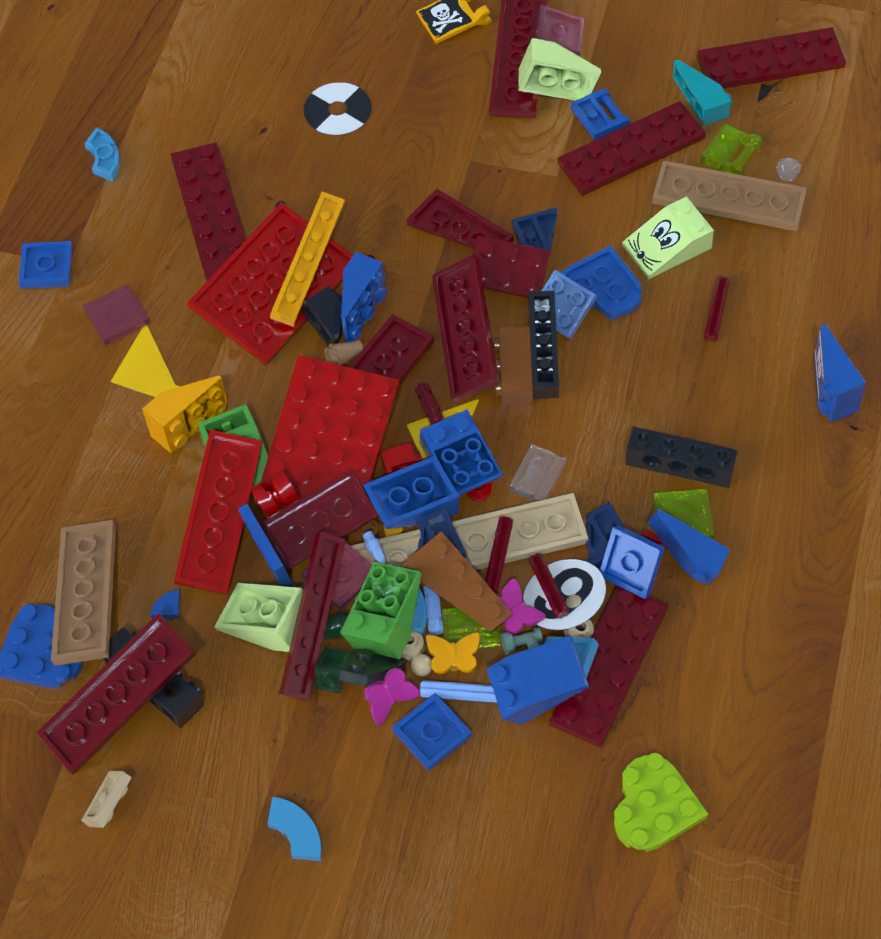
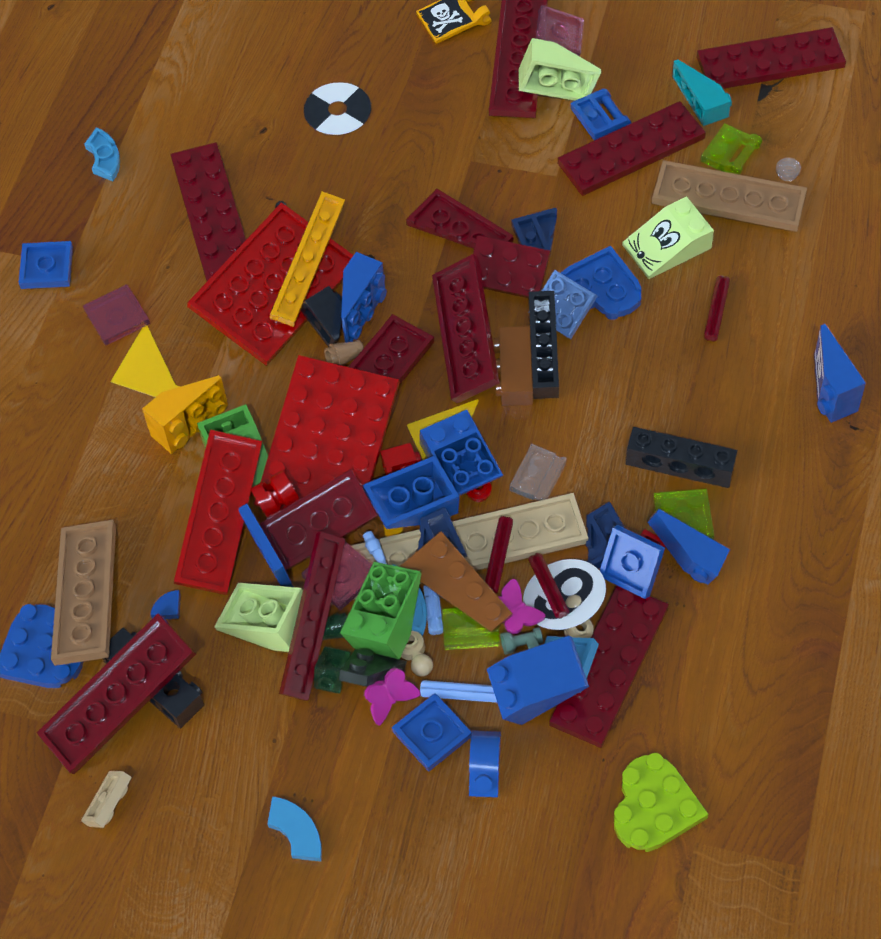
dark red axle [415,382,445,425] -> none
light orange animal [426,633,480,674] -> none
none -> blue brick [469,730,501,797]

